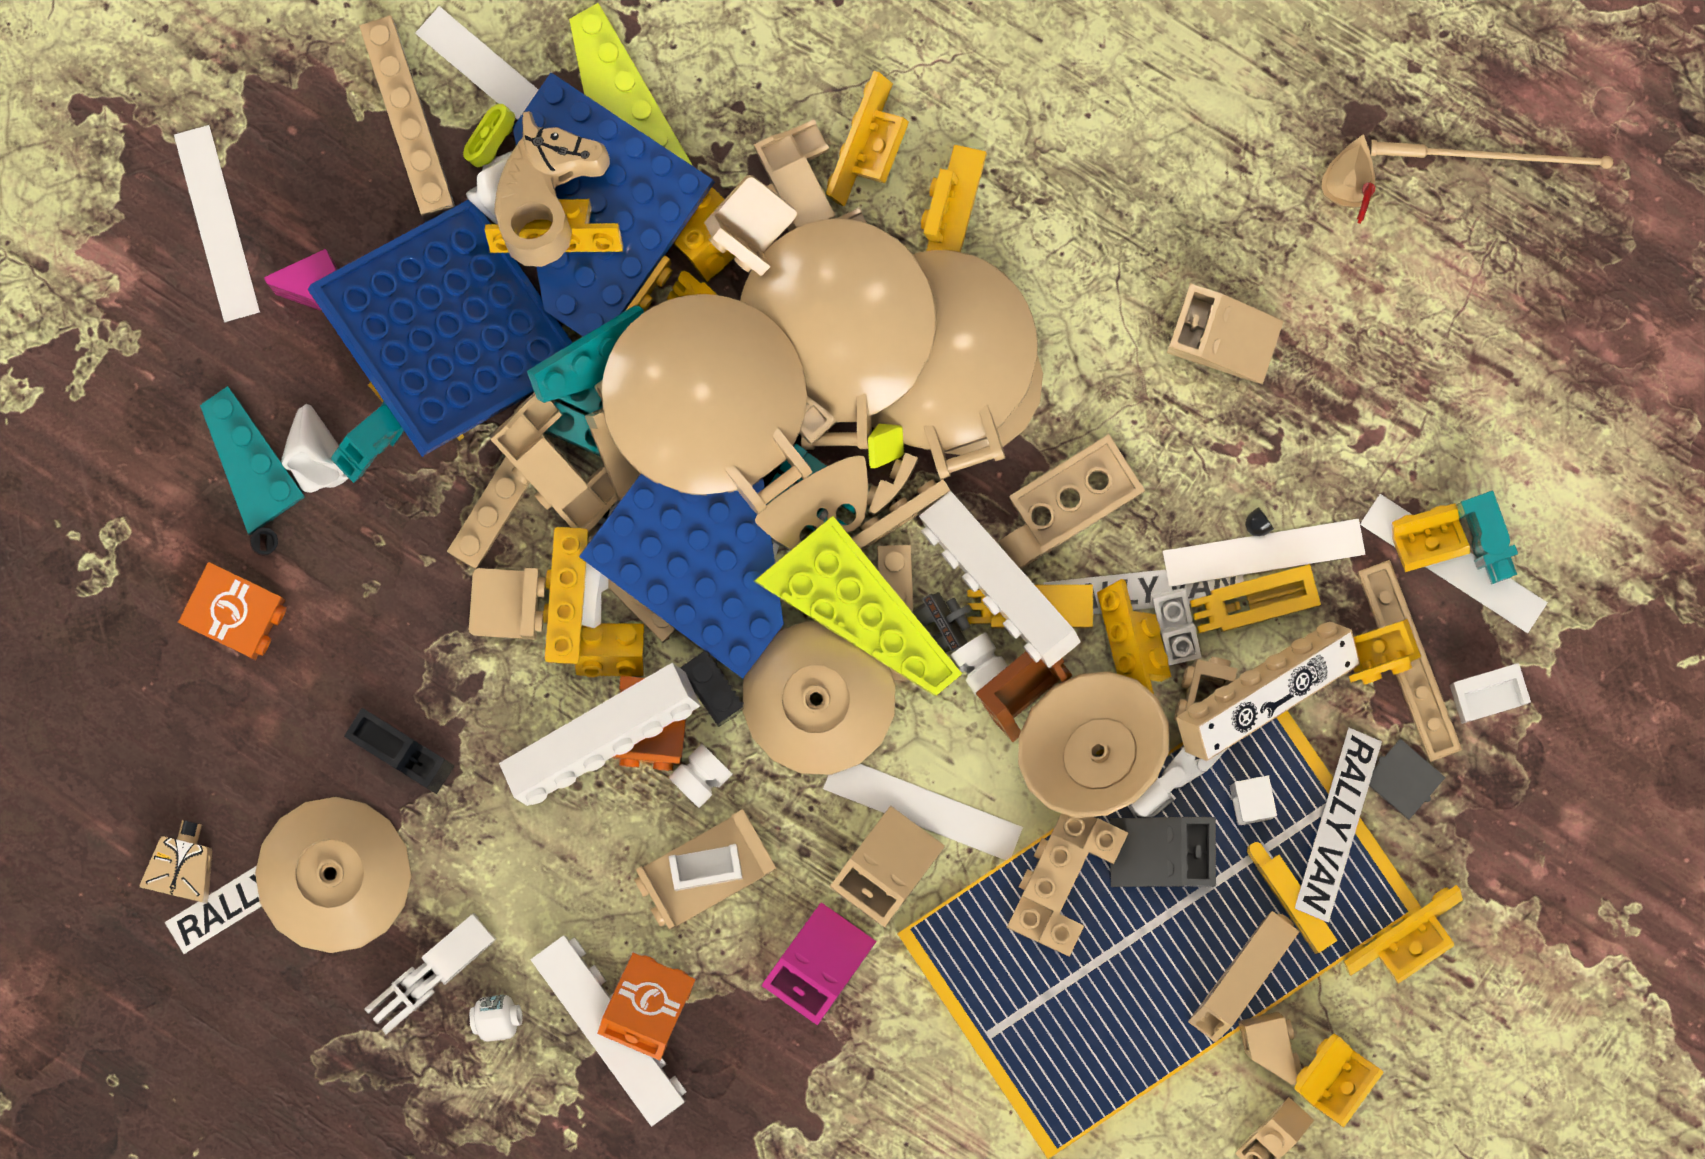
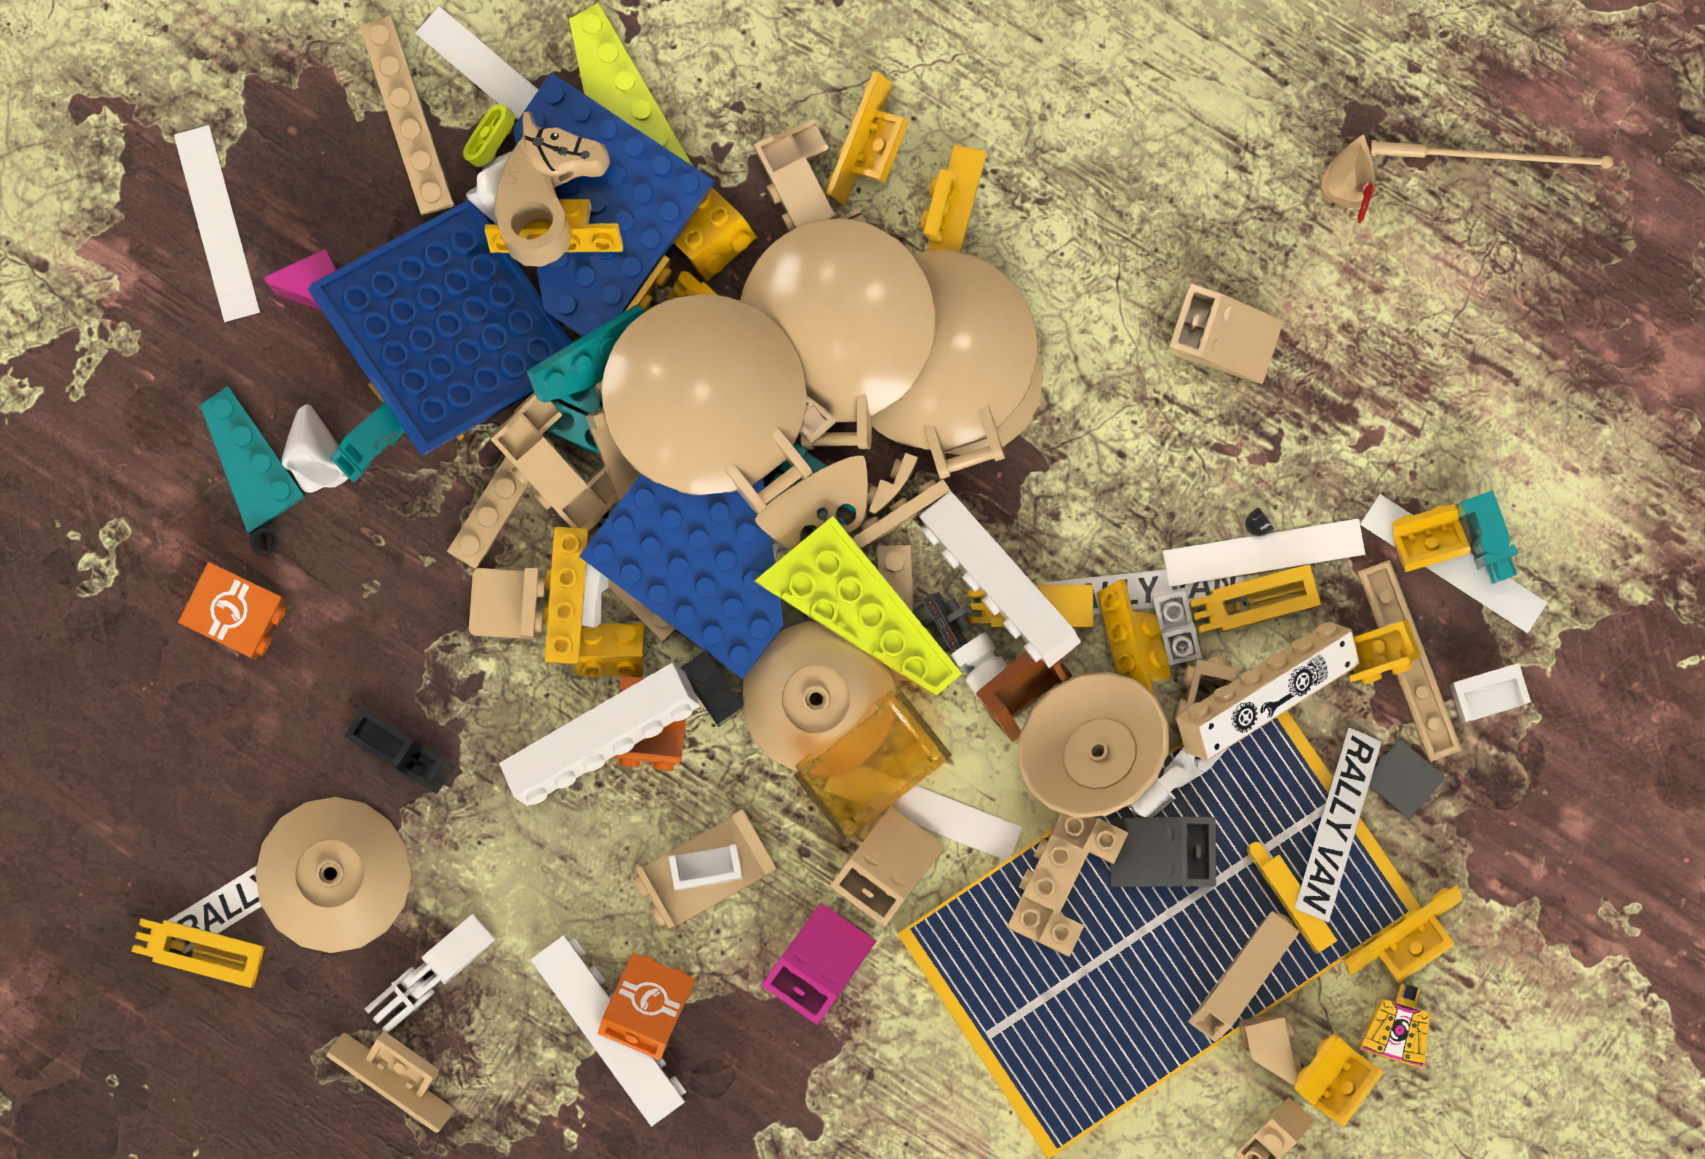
tan torso [140,820,212,903] -> none
white head [469,995,522,1042] -> none
white wheel [668,743,733,808] -> none
bracket [704,175,797,276] -> none
neon yellow slope [868,423,904,468] -> none
tan hinge [999,434,1145,569] -> none
white panel [1230,775,1277,825] -> none
none -> yellow hinge [131,918,265,988]
none -> tan bracket [326,1031,455,1133]
none -> clear yellow windscreen [793,691,952,842]
none -> torso [1357,983,1430,1068]

